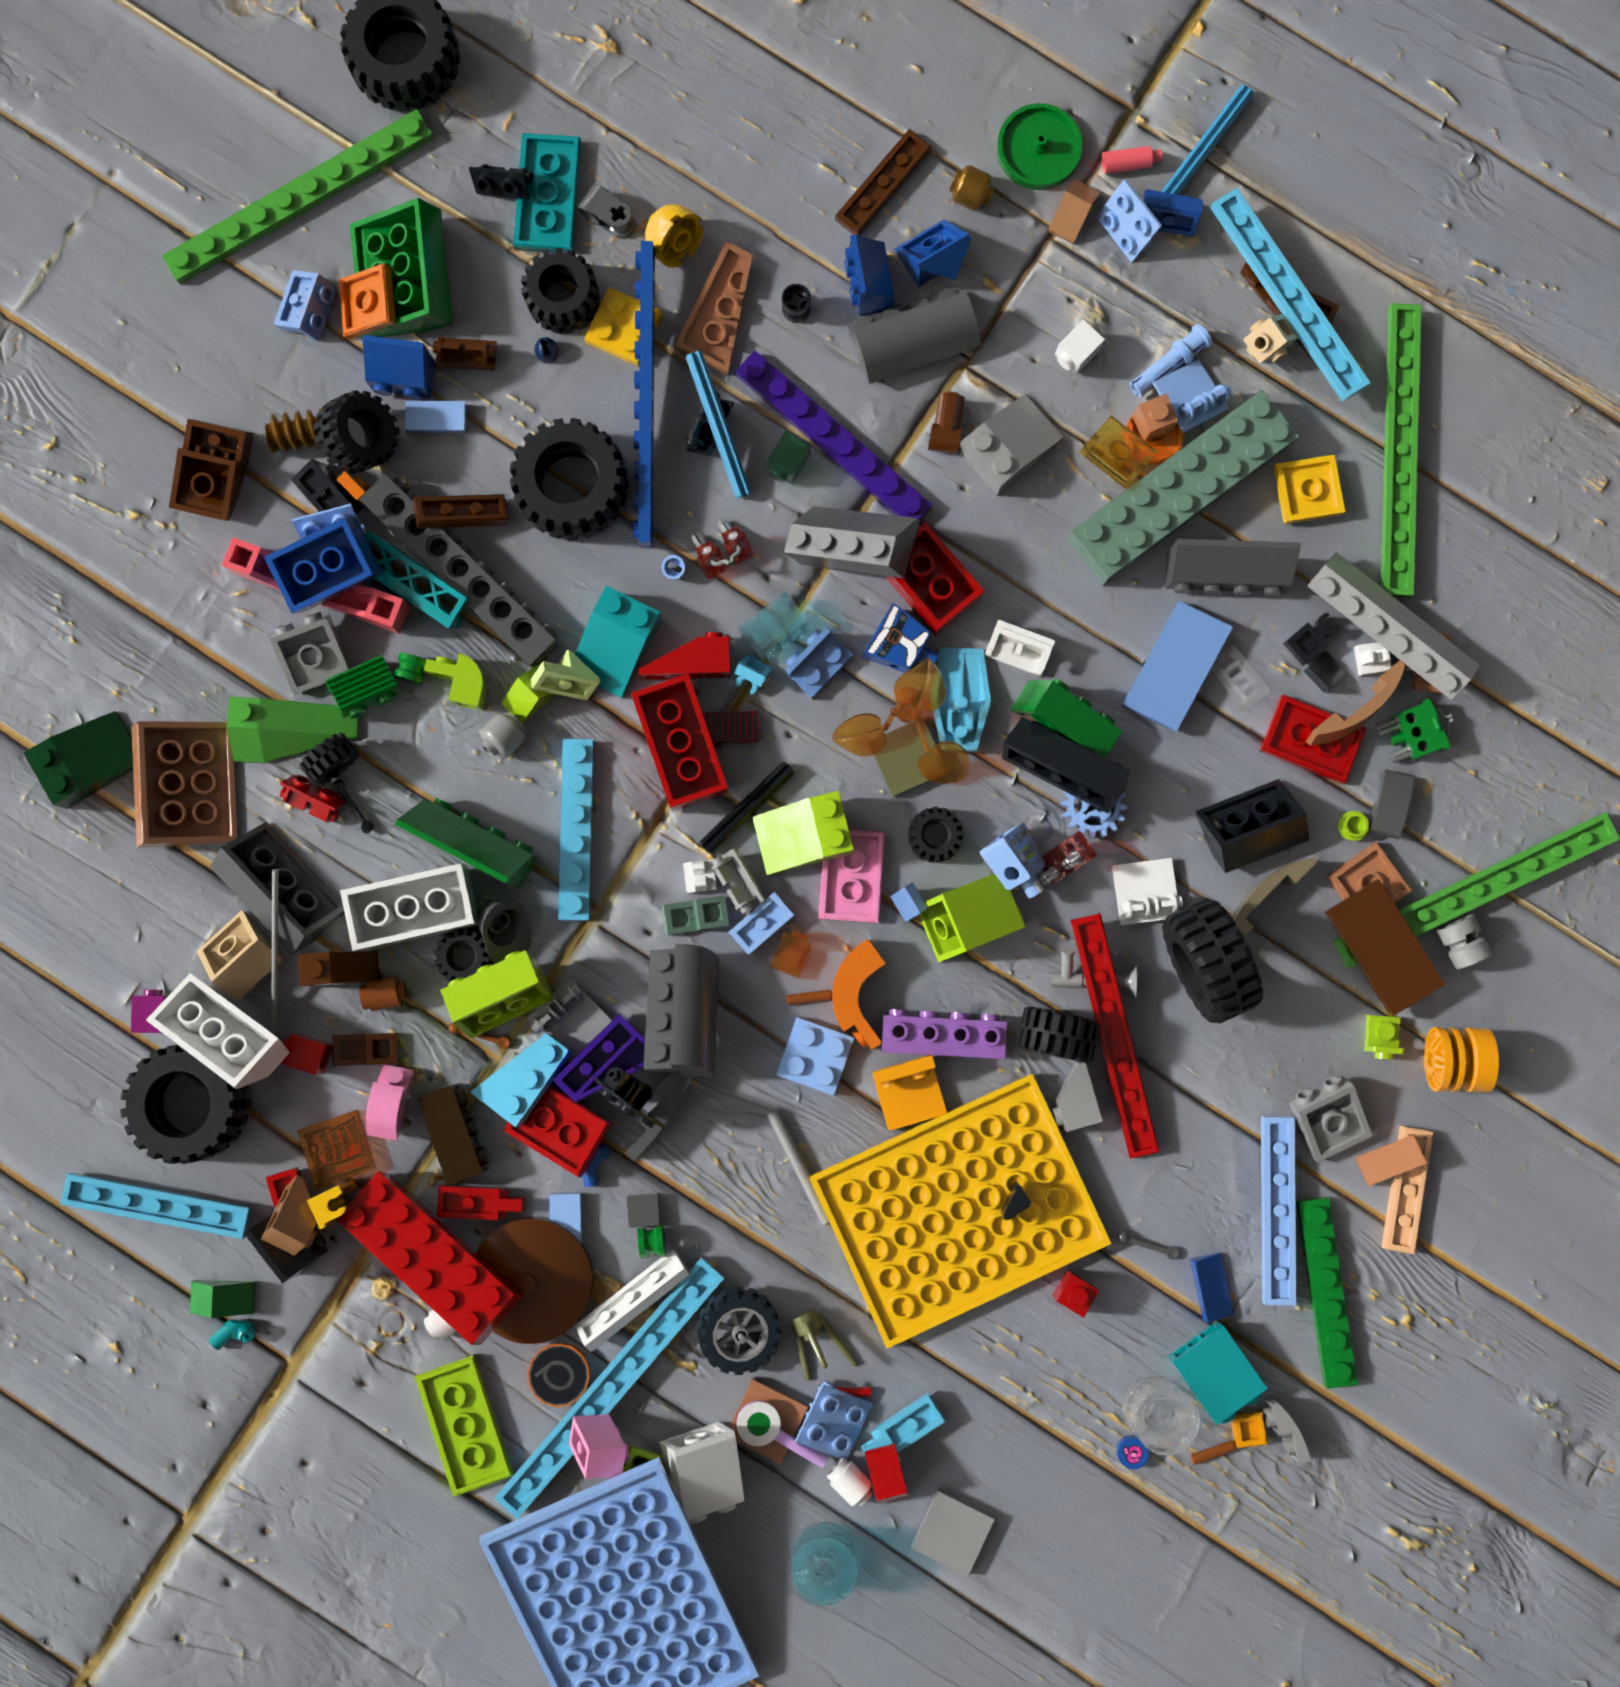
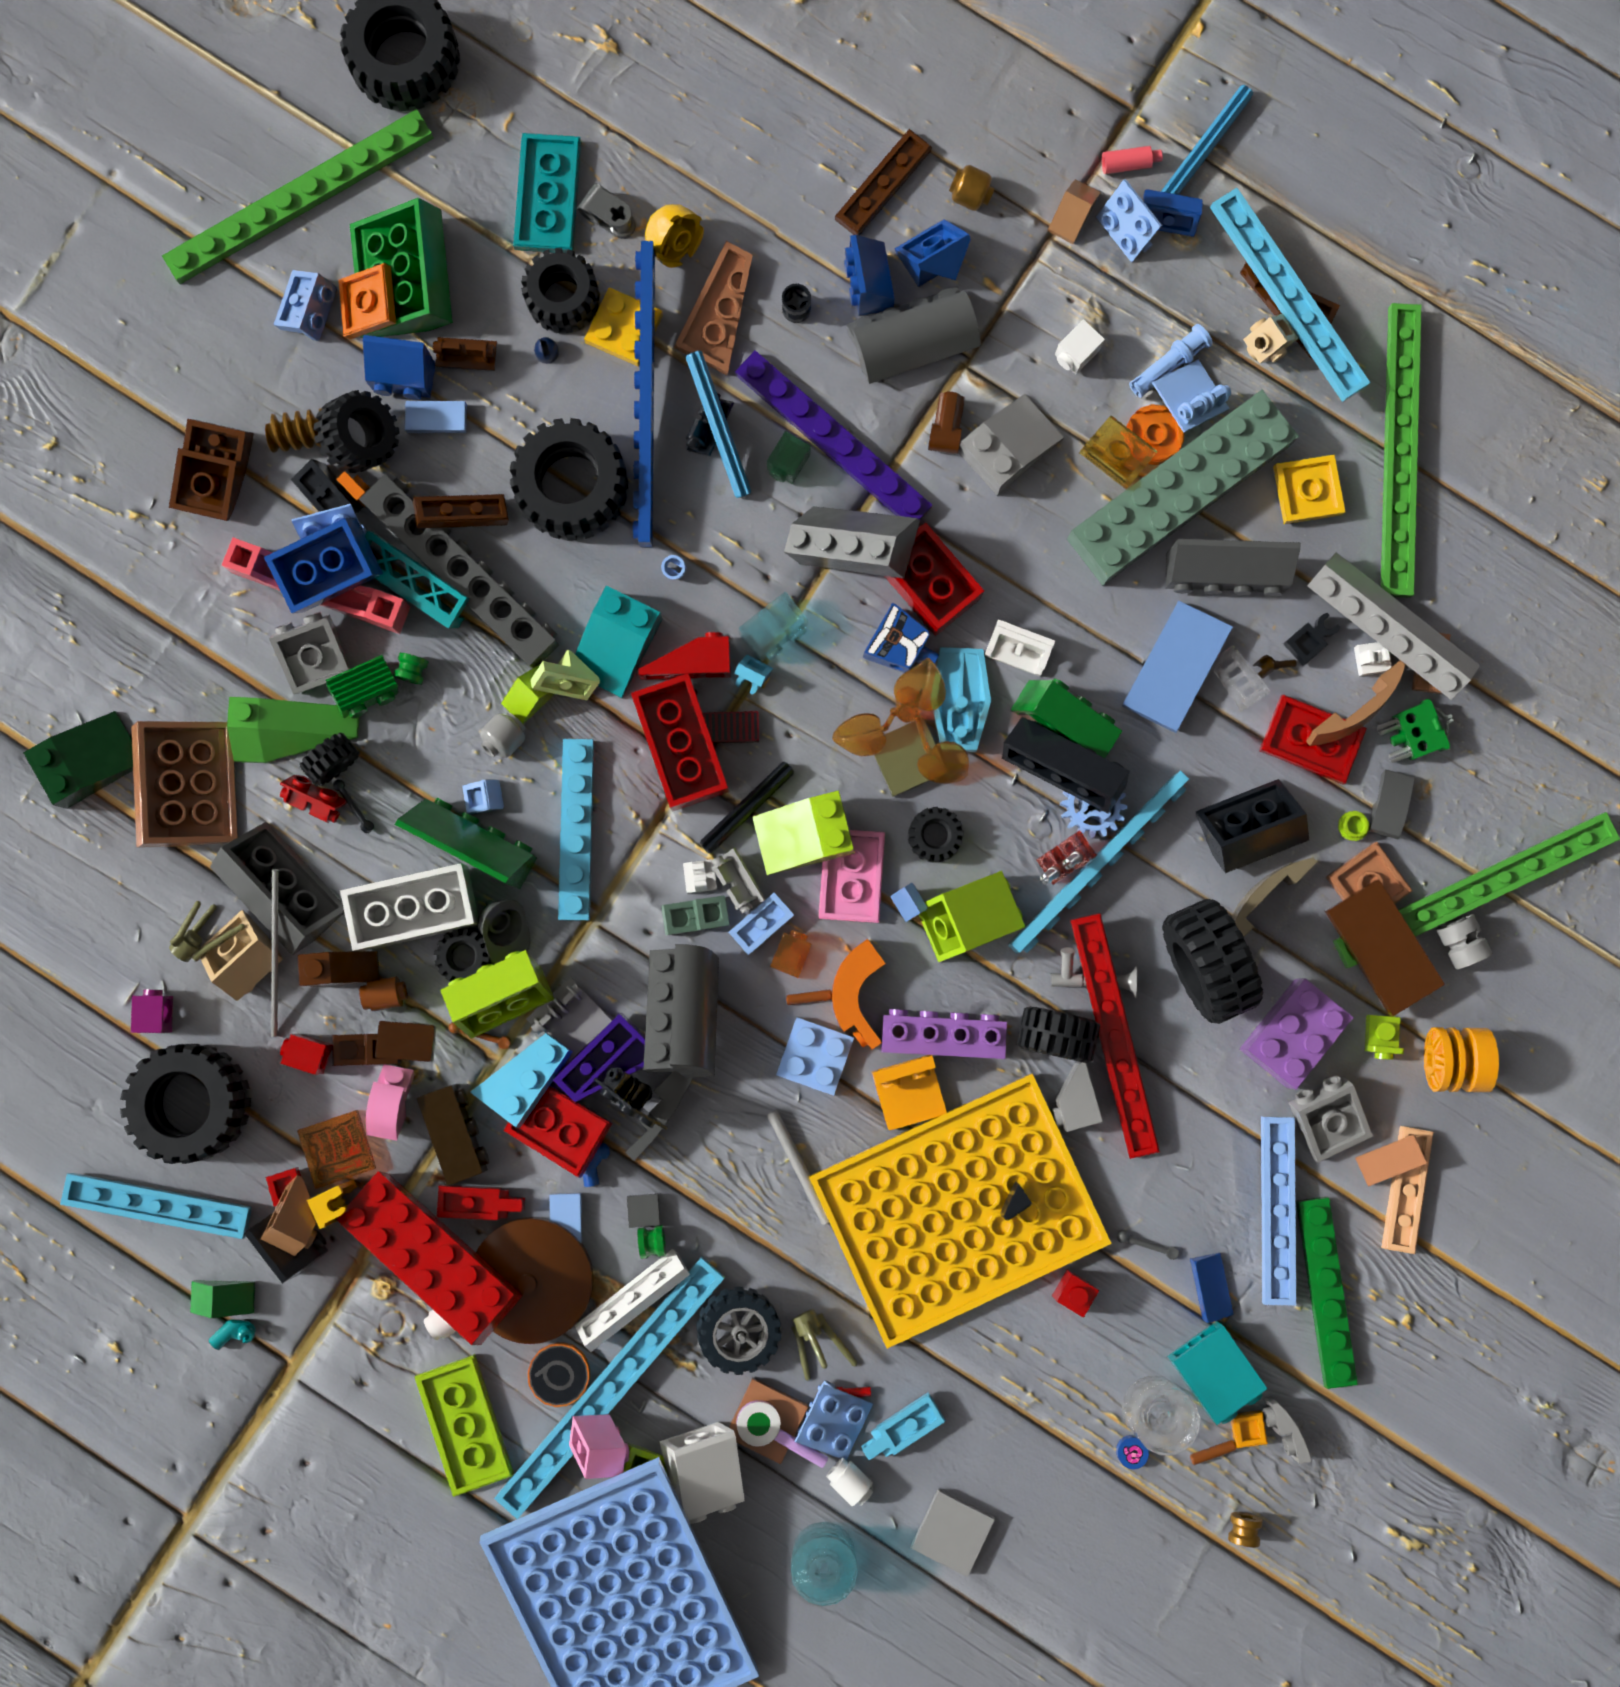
white slope [146,973,290,1089] -> none
lime brick [424,653,488,711] -> none
black hinge [469,164,534,199] -> none
clear red piece [691,518,754,579] -> none
medium blue bracket [786,627,853,699] -> none
red slope [864,1443,909,1504] -> none
light blue torso [979,822,1045,899] -> none
green piece [997,103,1083,190] -> none
white hinge [1112,858,1183,926] -> none
nougat brick [1132,393,1178,442] -> none
black slope [1304,650,1346,692] -> none
none -> olive plant [169,901,245,962]
none -> reddish brown sticker [375,1021,434,1062]
none -> light blue slope [462,779,504,815]
none -> medium azure plate [1008,771,1189,954]
none -> pearl gold wheel [1228,1512,1263,1548]
none -> medium lavender brick [1239,978,1354,1090]
none -> dark brown hand [1253,655,1297,679]

